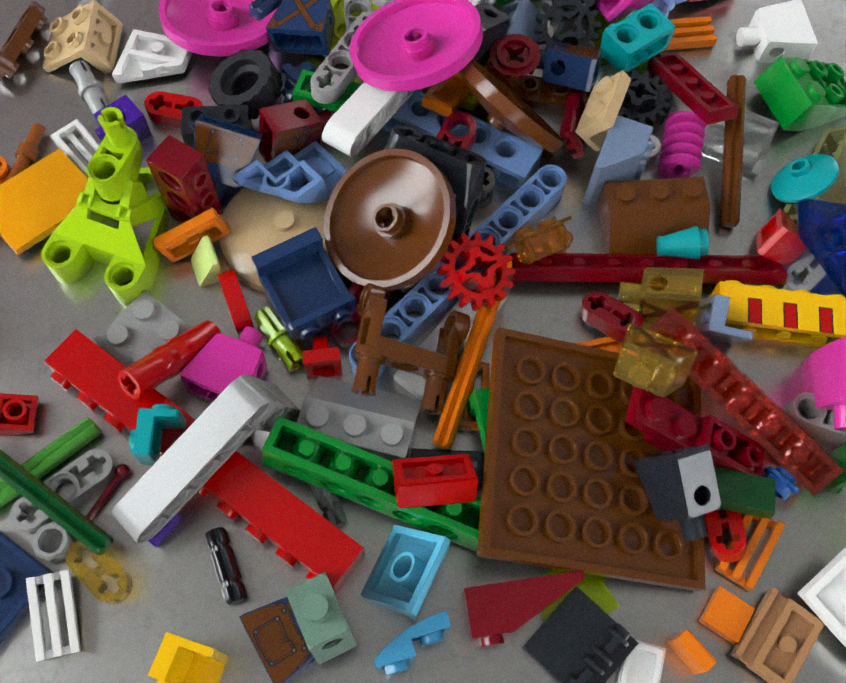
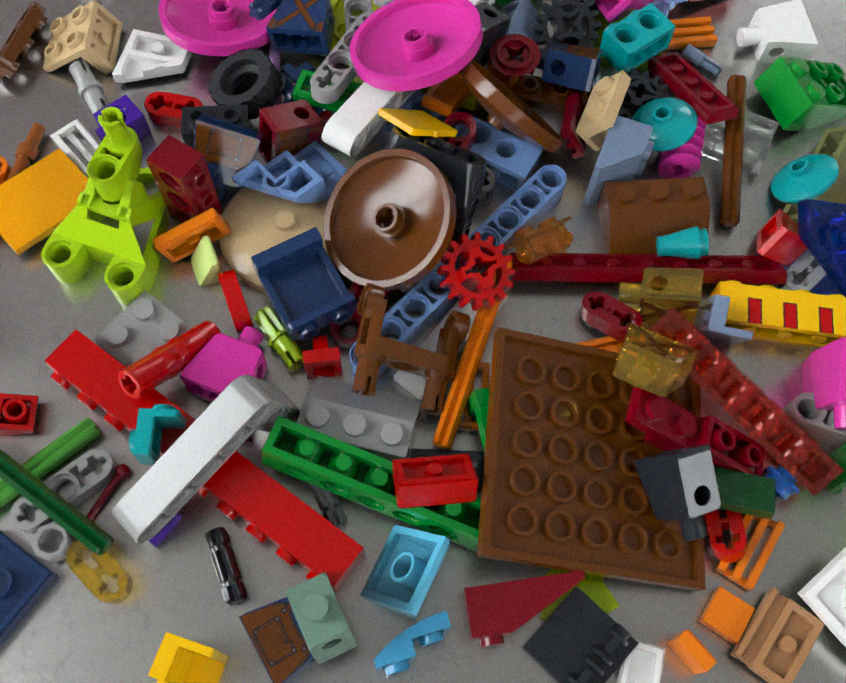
white tile [26,569,81,662] -> none
none -> yellow piece [378,108,457,138]
none -> teal dish [632,97,697,151]
none -> sand blue pin [681,44,722,76]

